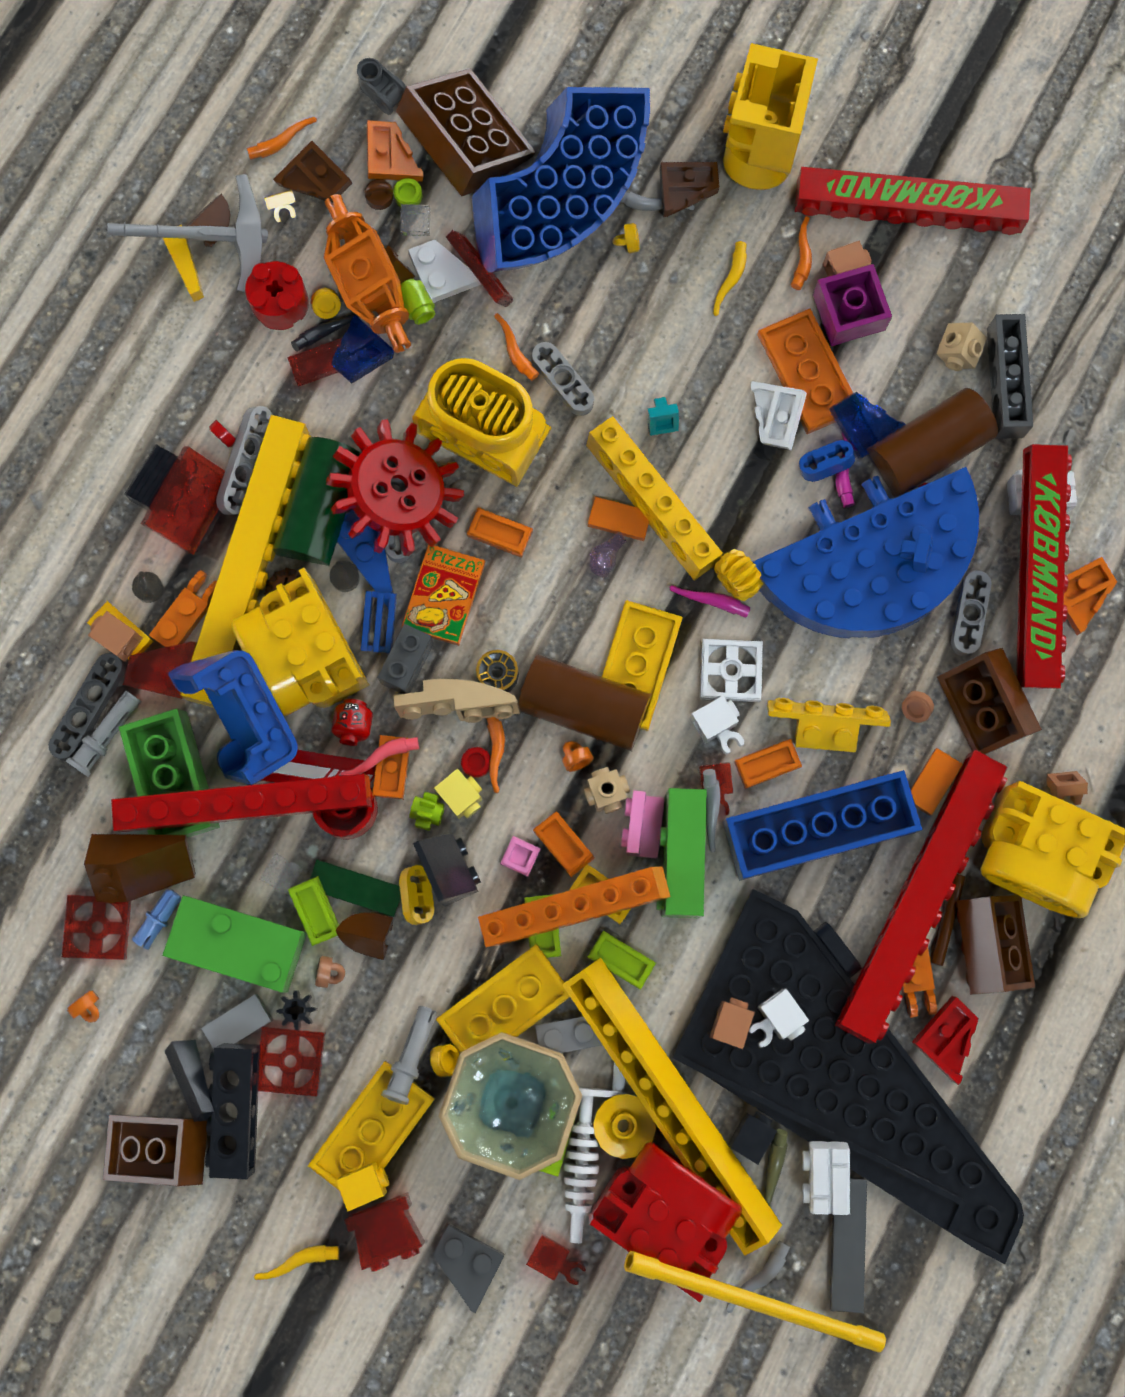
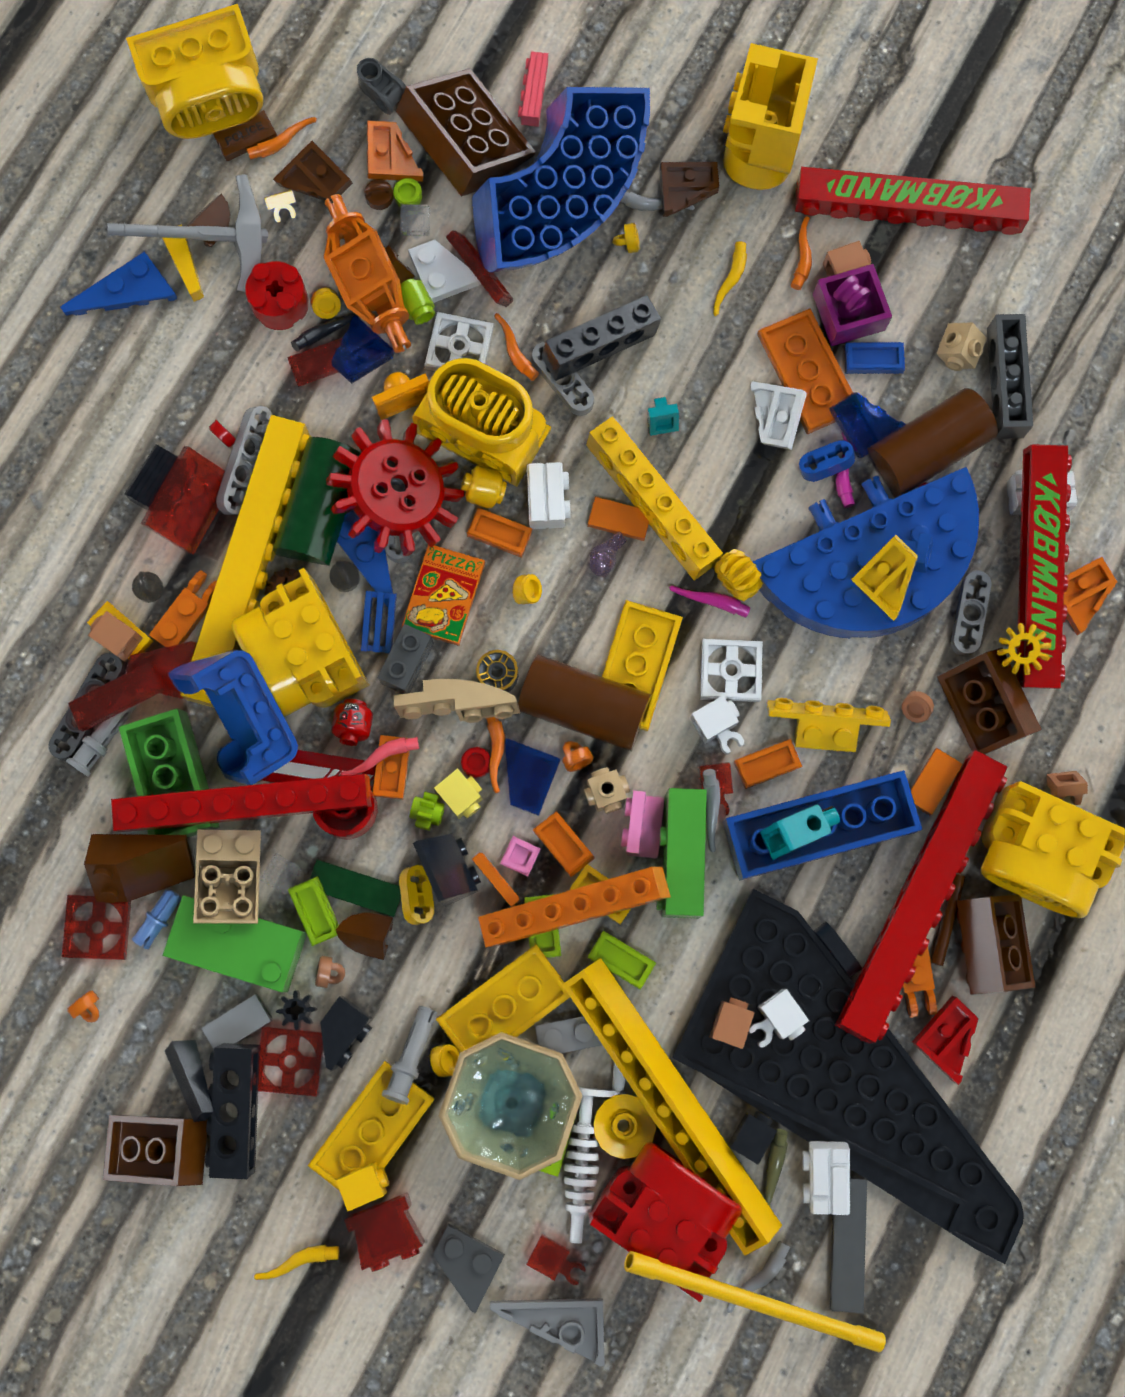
none -> blue wing [60,251,177,316]
none -> clear red tile [68,662,165,732]
none -> yellow brick [126,4,263,139]
none -> tan slope [193,829,261,924]
none -> reddish brown tile [213,110,277,162]
none -> black slope [320,996,373,1071]
none -> light orange tile [372,372,430,420]
none -> white piece [424,312,494,371]
none -> yellow head [461,466,507,508]
none -> orange tile [472,852,520,907]
none -> light grey wing [490,1298,605,1366]
none -> clear blue wing [505,738,561,816]
none -> yellow tile [512,574,542,604]
none -> coral piece [518,51,548,127]
none -> white brick [527,462,571,529]
none -> black brick [542,295,661,381]
none -> teal torso [760,804,840,860]
none -> magenta wheel [833,275,871,313]
none -> blue tile [844,342,905,374]
none -> yellow wing [851,535,918,621]
none -> yellow gear [997,623,1051,675]

